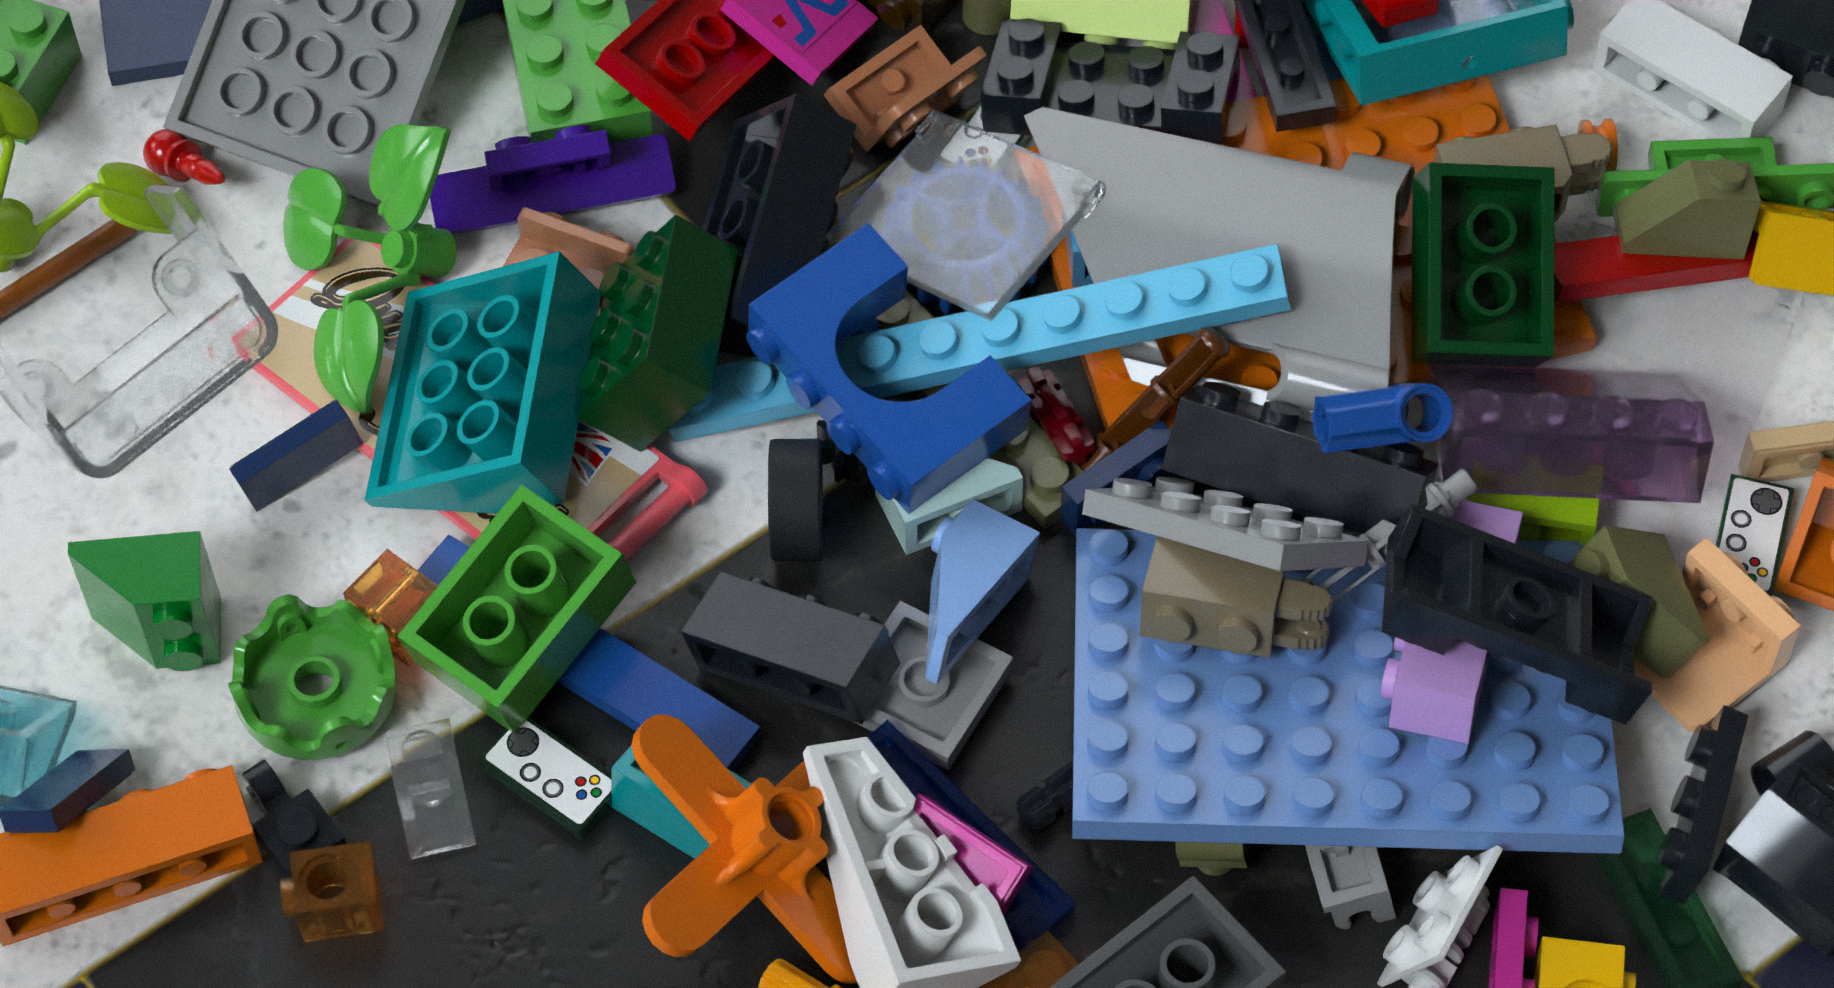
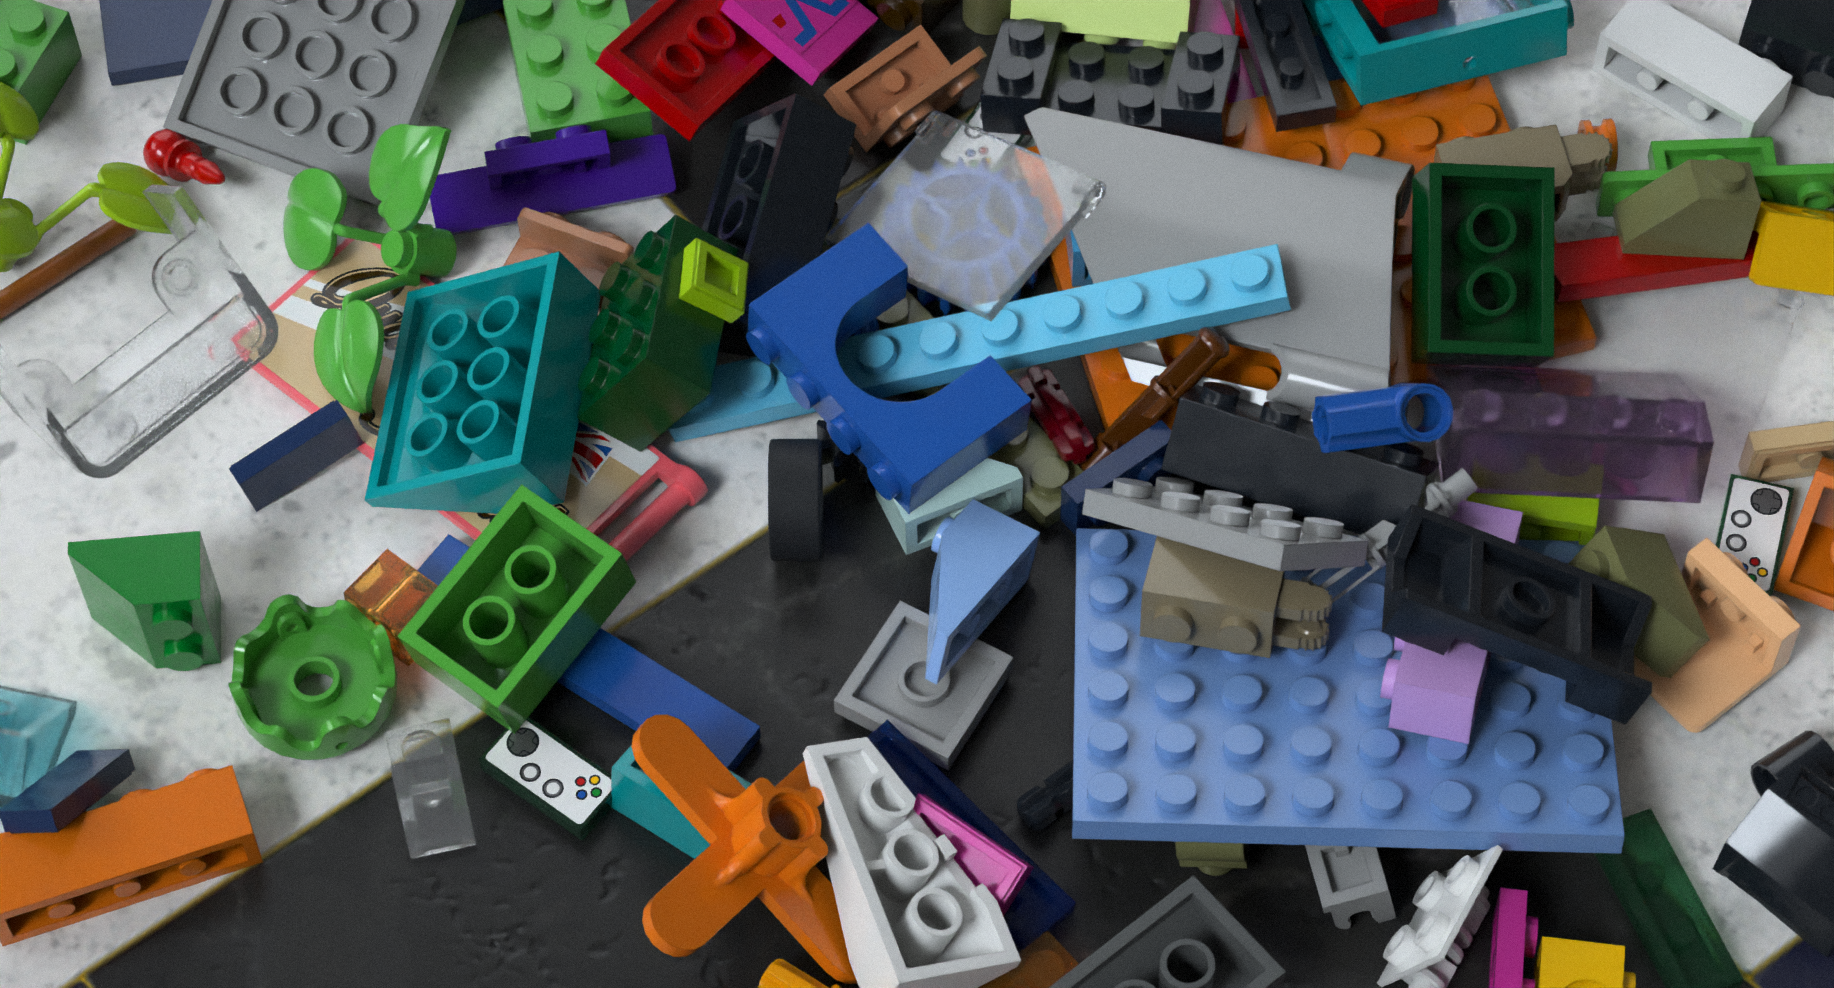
black plate [242,759,347,885] -> none
clear orange brick [280,841,385,942] -> none
black brick [681,571,901,725] -> none
black plate [1657,705,1749,905] -> none
none -> lime tile [679,238,749,323]

